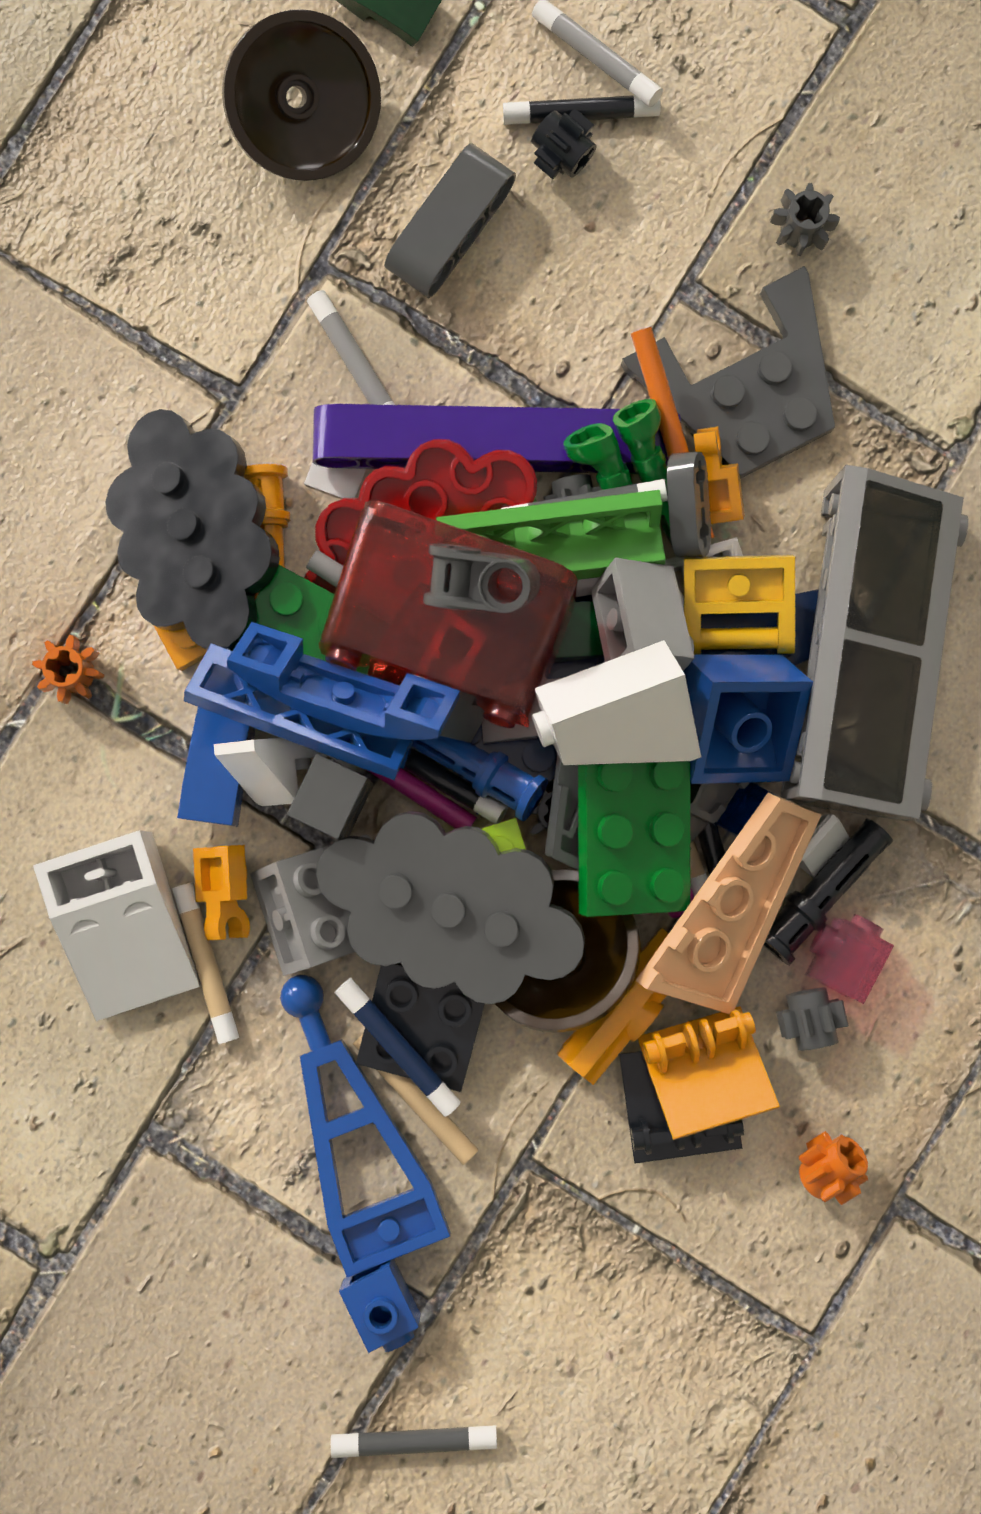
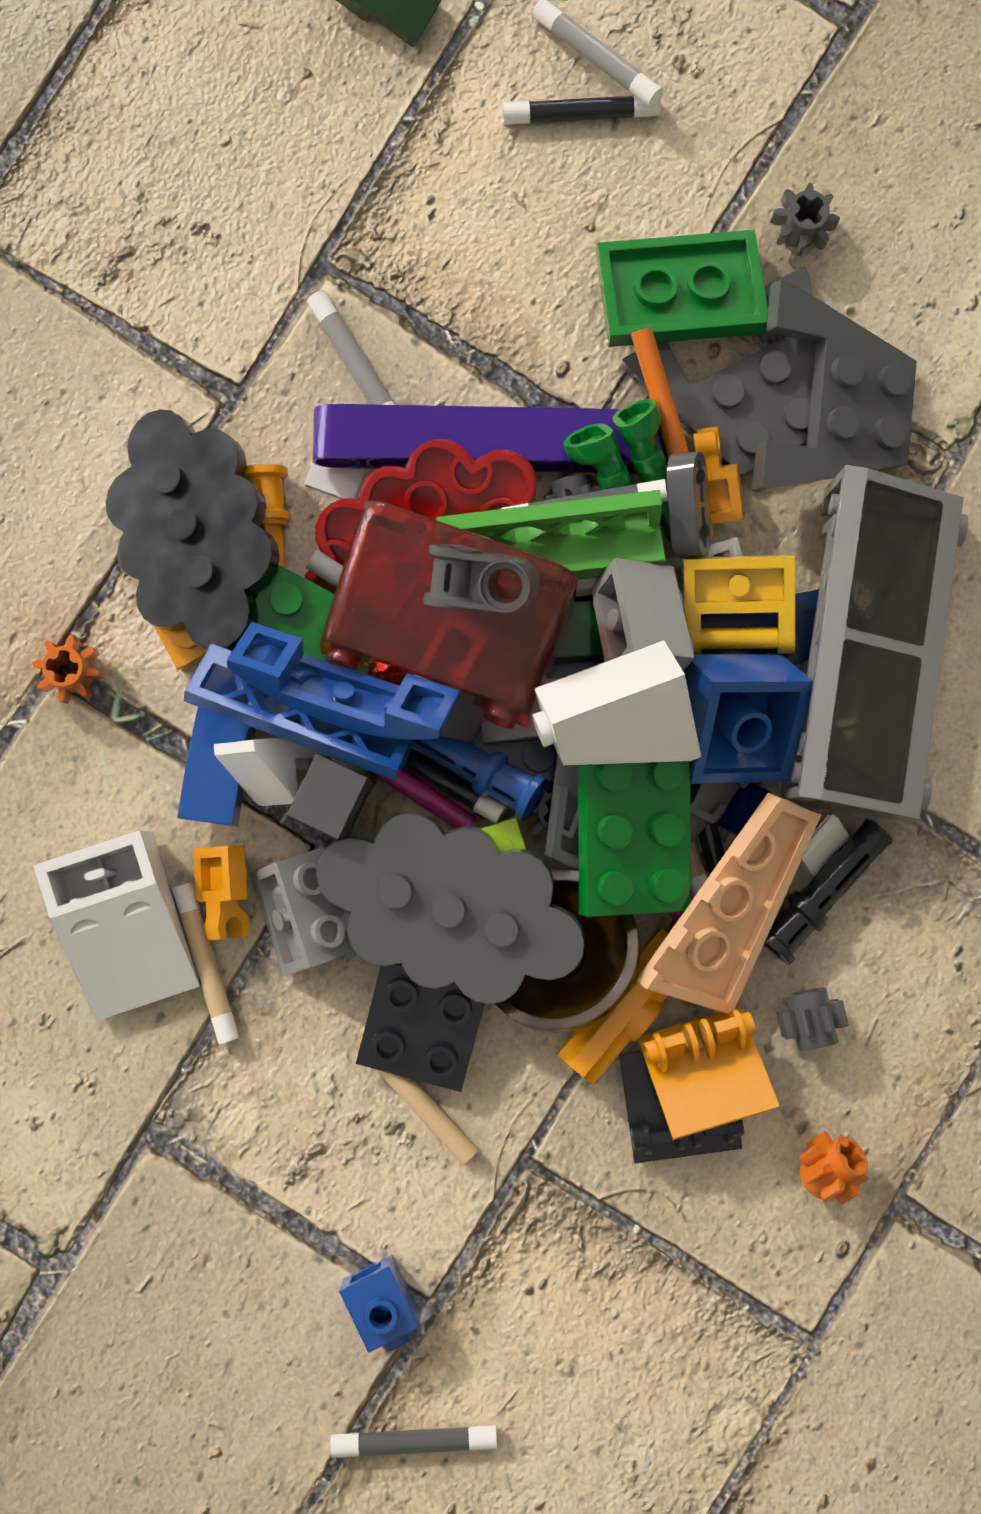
dark brown dish [222,9,381,181] -> none
blue plate [280,975,451,1277] -> none
dark blue bar [334,978,461,1117] -> none
dark grey beam [384,143,516,298] -> none
black gear [531,108,597,179] -> none
clear pink brick [805,914,894,1004] -> none
none -> green plate [596,229,768,347]
none -> dark grey wing [752,279,917,492]

